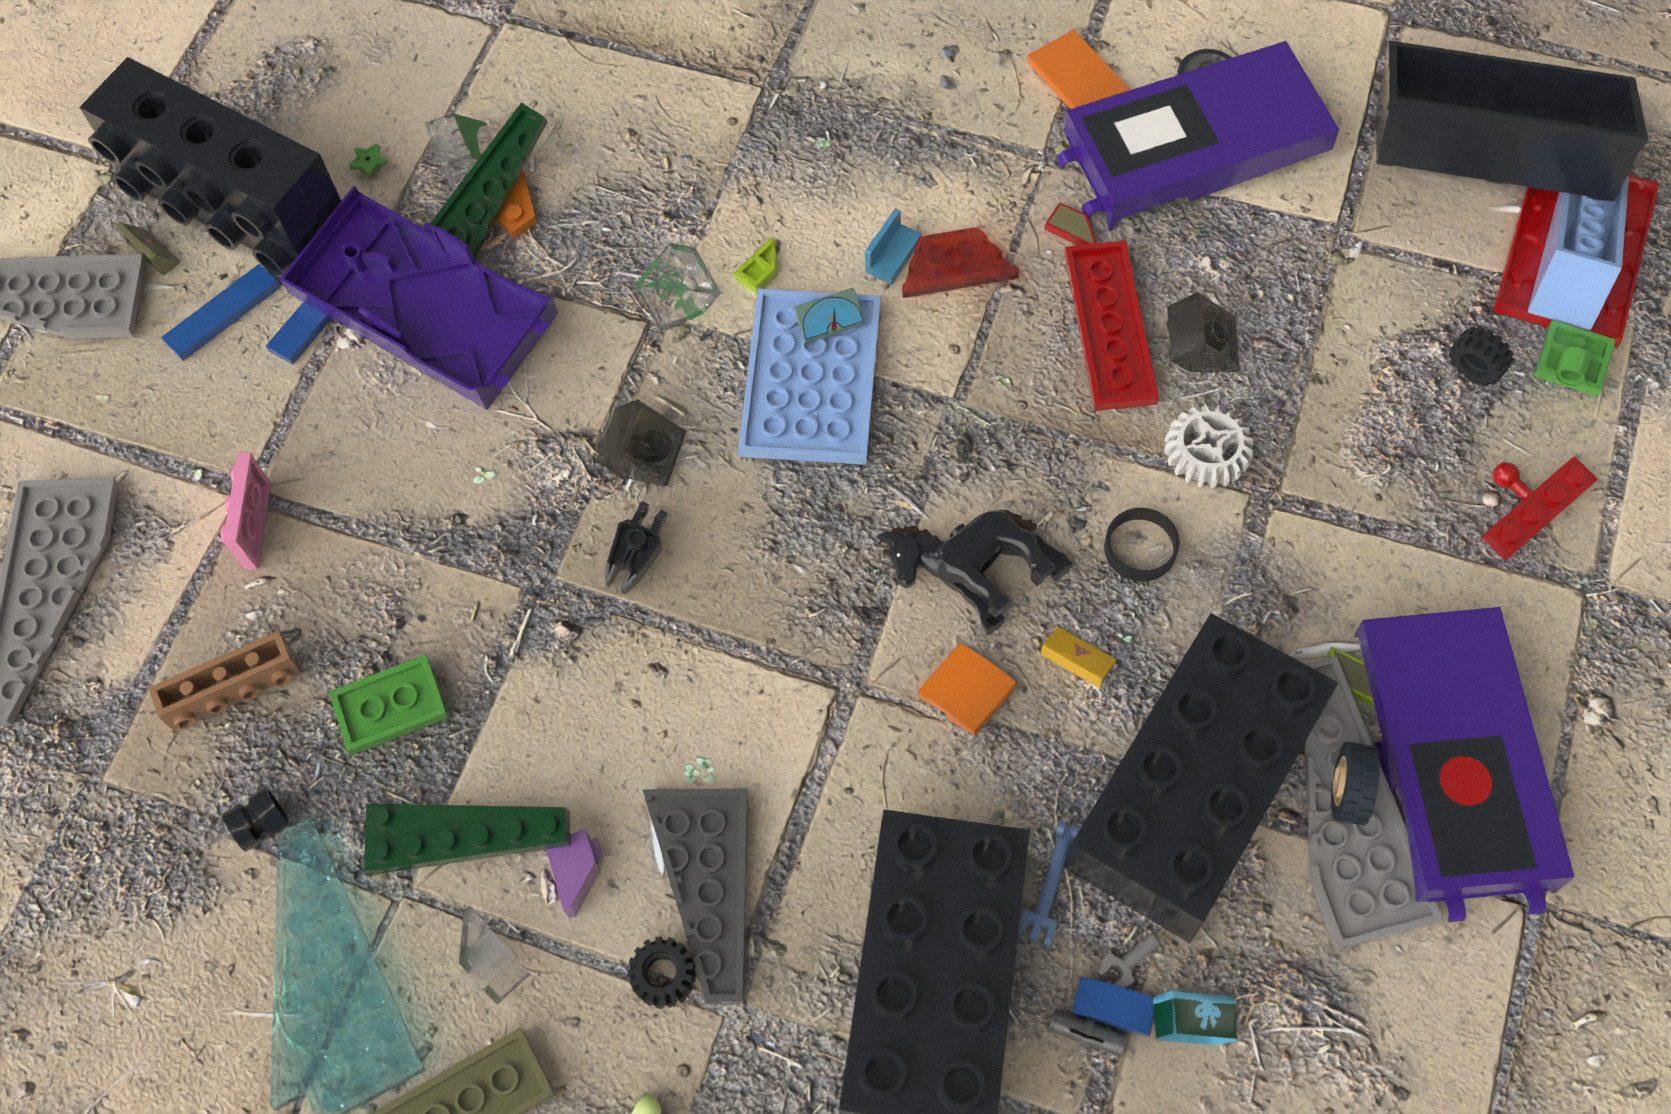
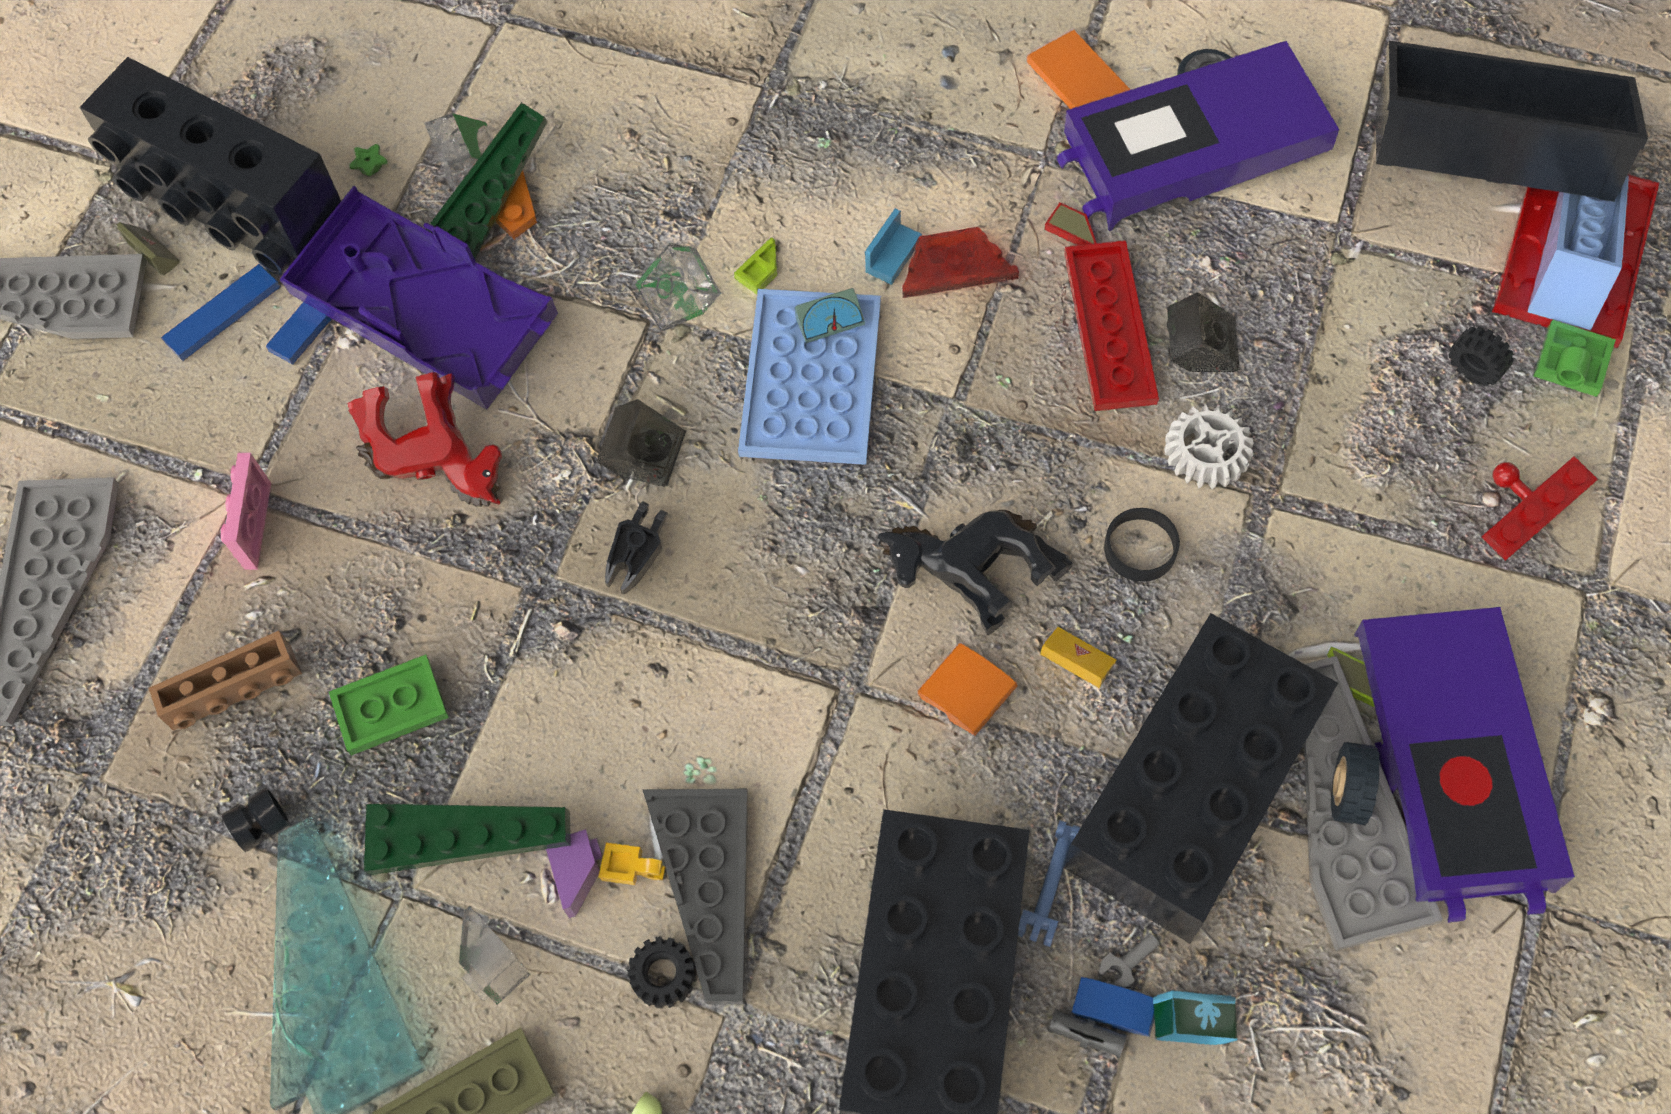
none -> red animal [347,372,502,507]
none -> yellow plate [598,842,666,885]

